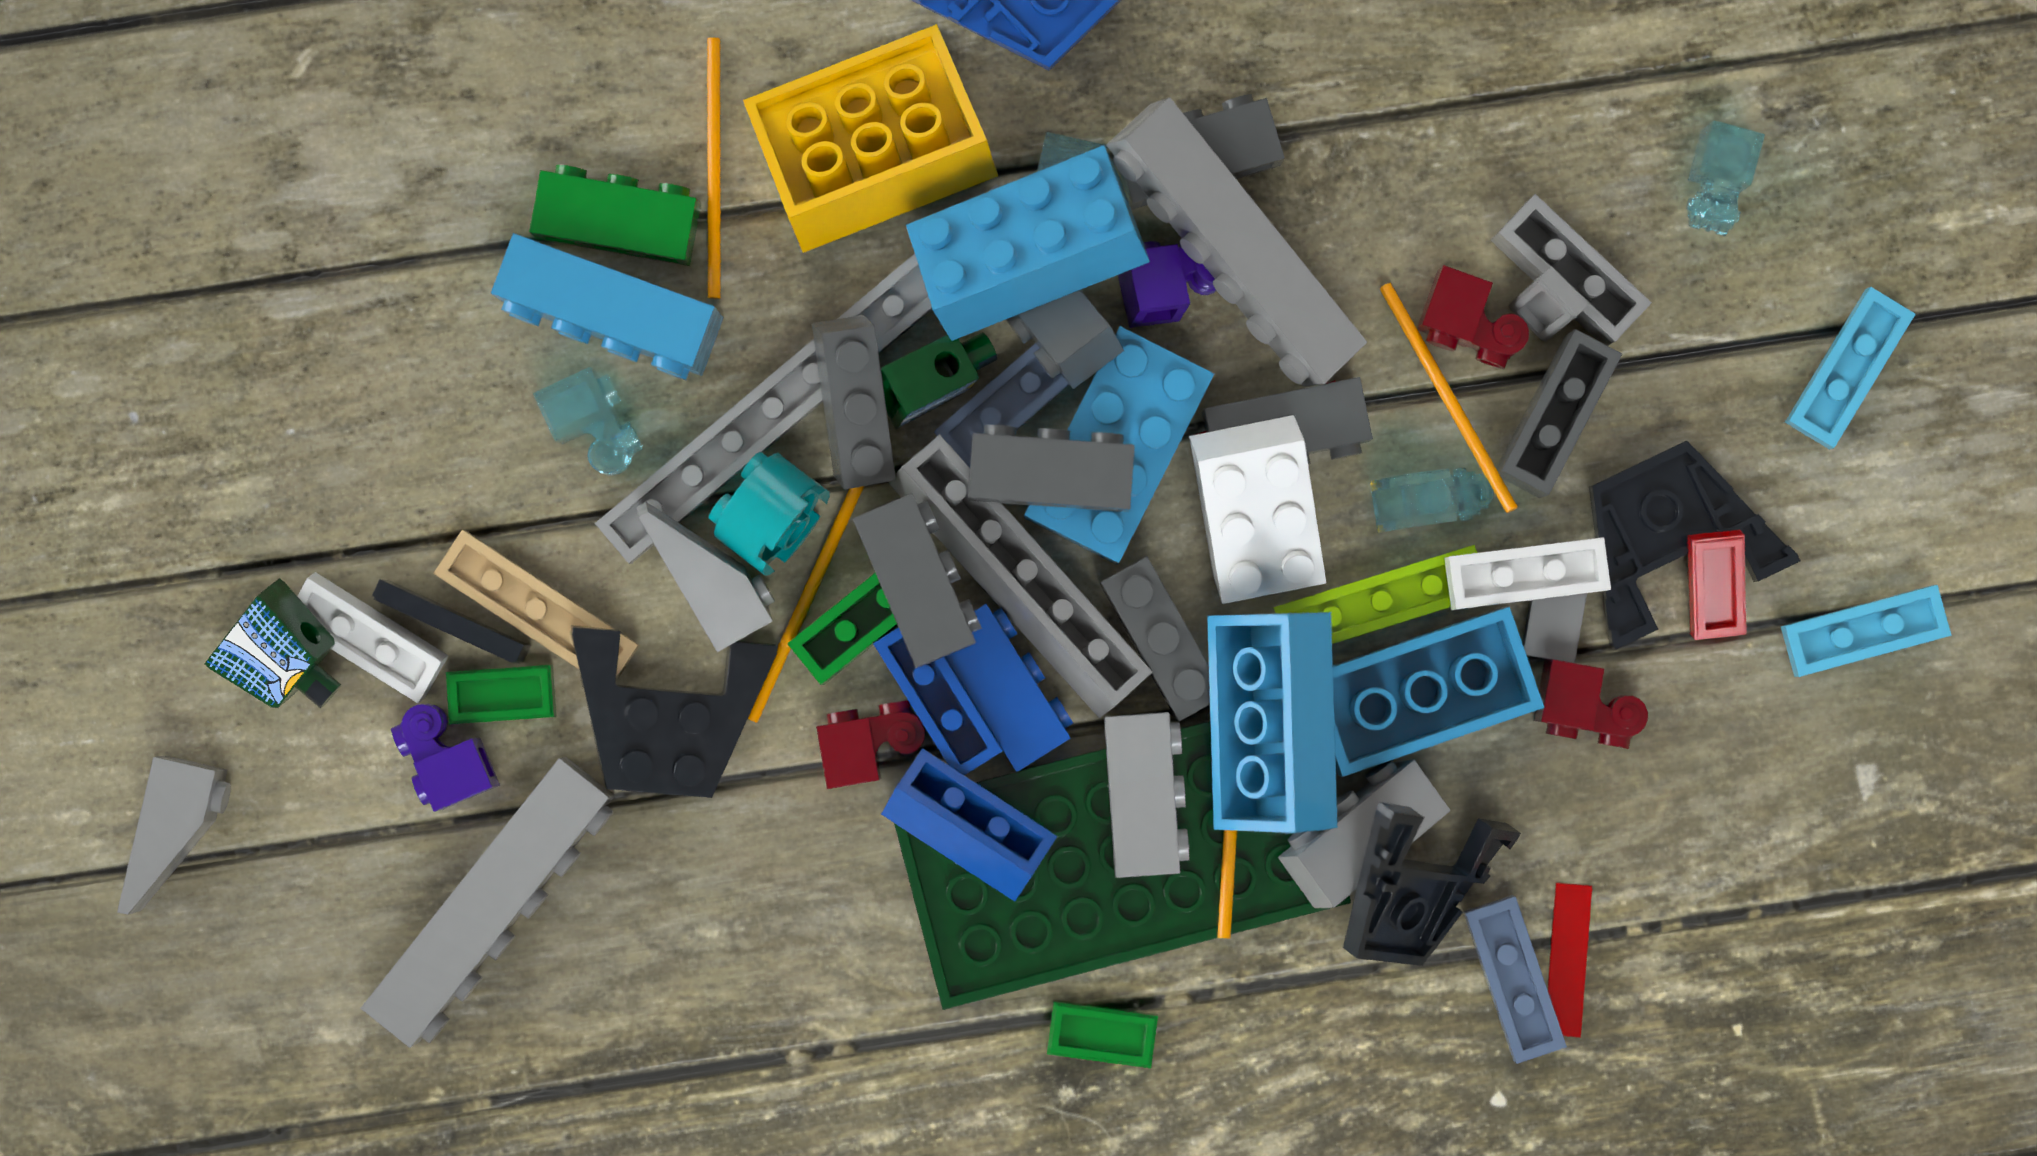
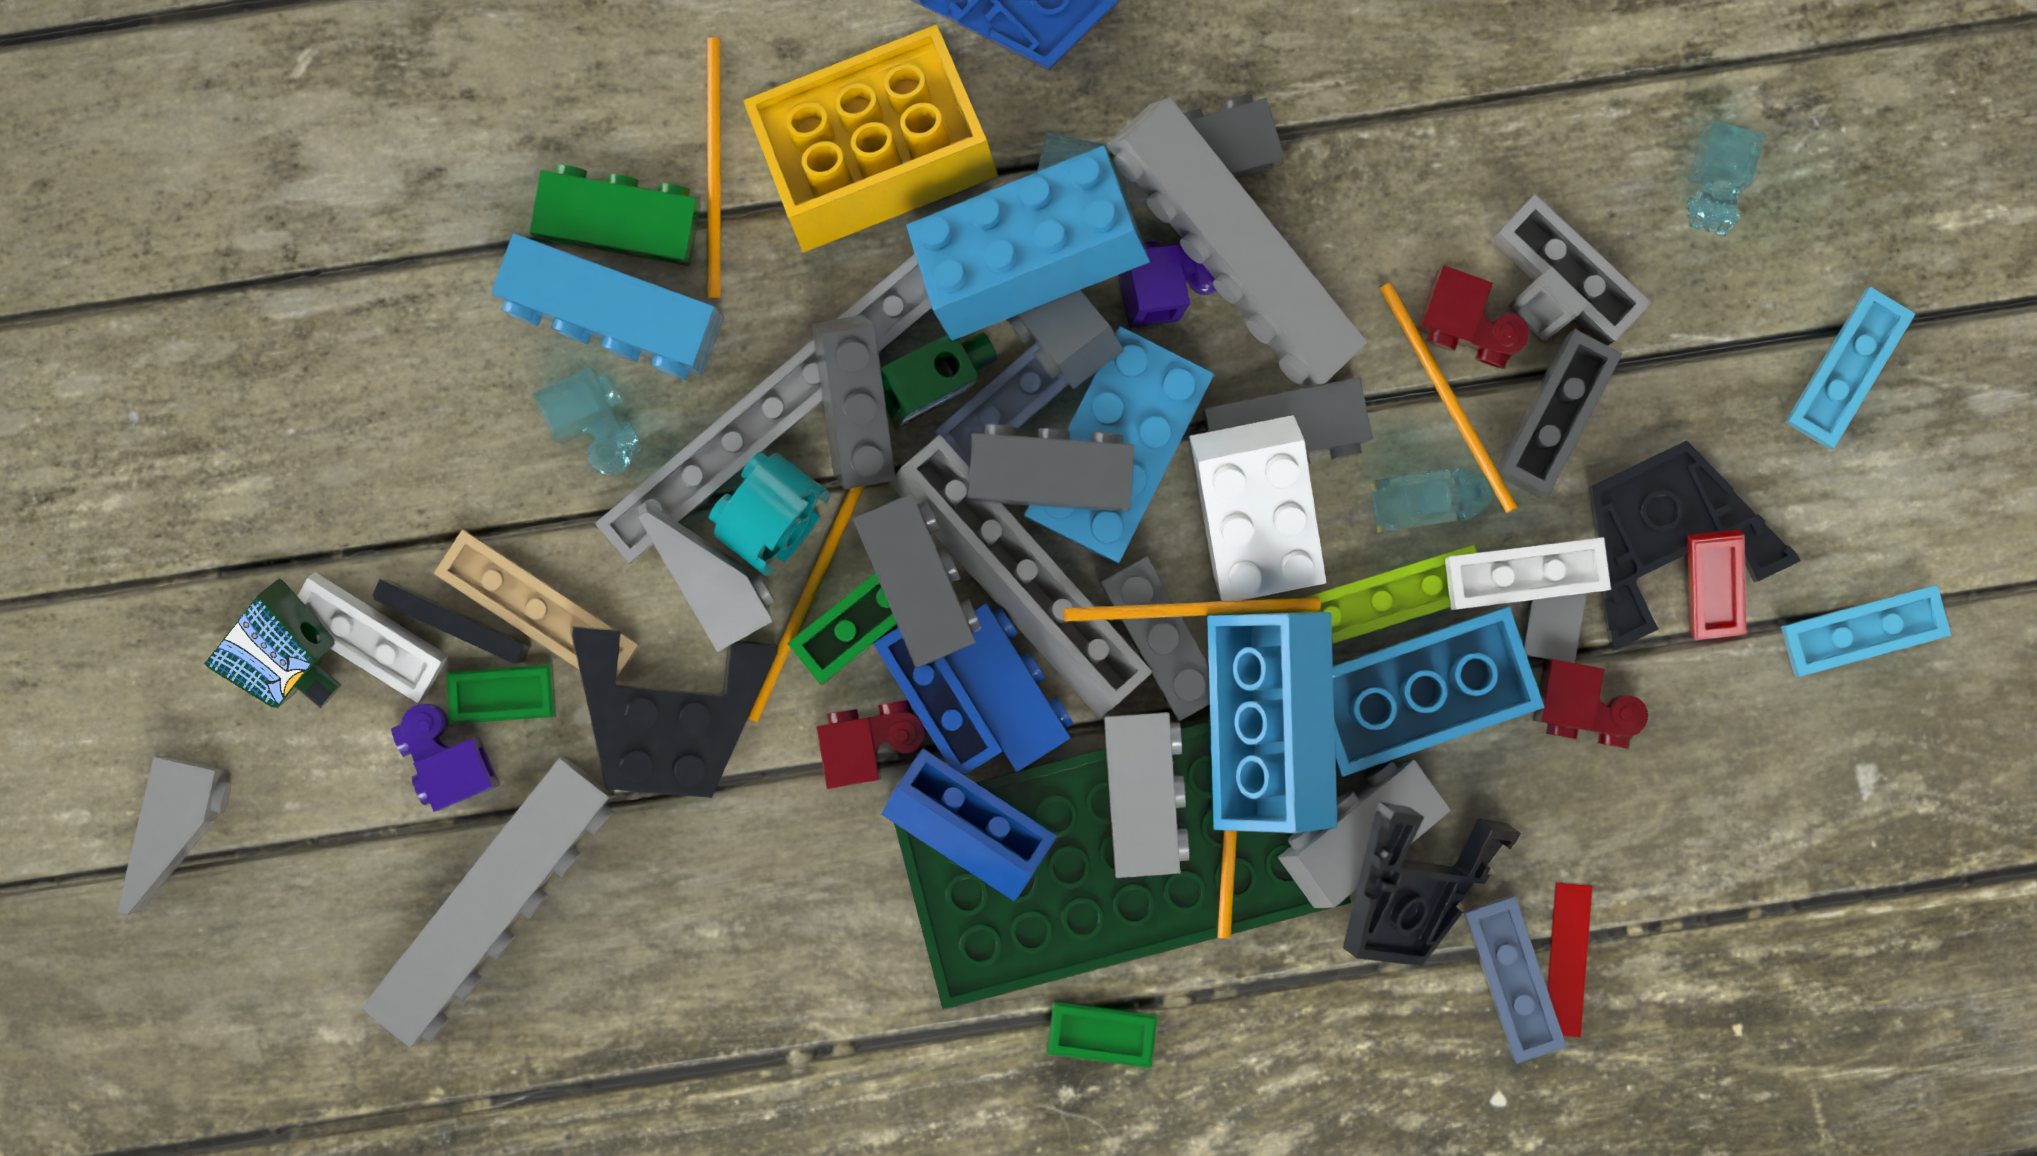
none -> light orange axle [1063,597,1321,622]

